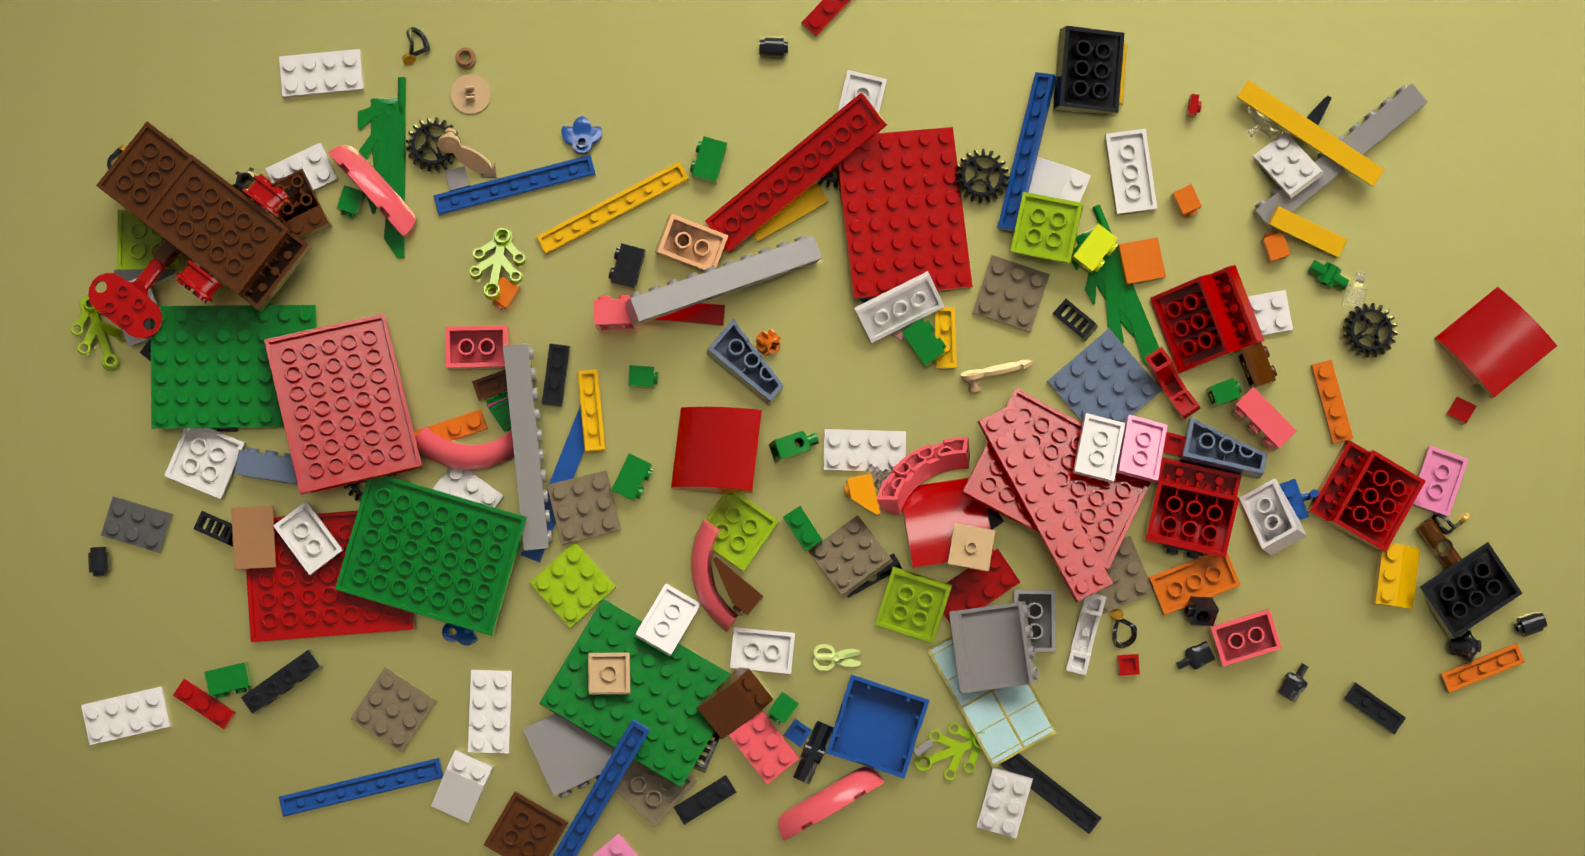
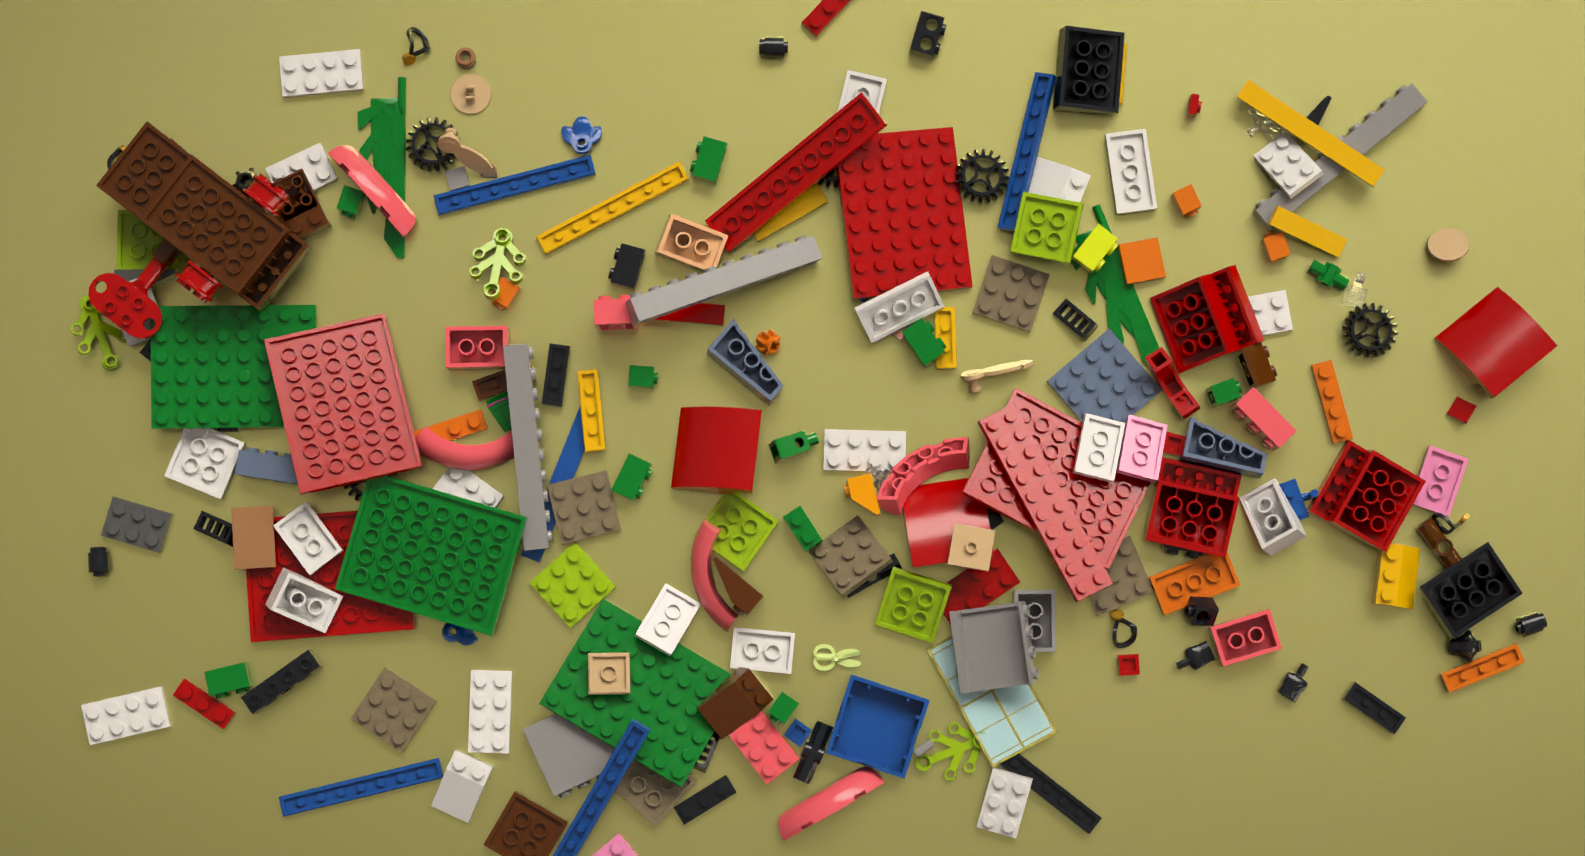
white slope [1066,594,1106,675] -> none
none -> white slope [265,568,343,633]
none -> black brick [909,11,947,59]
none -> tan piece [1428,228,1469,262]

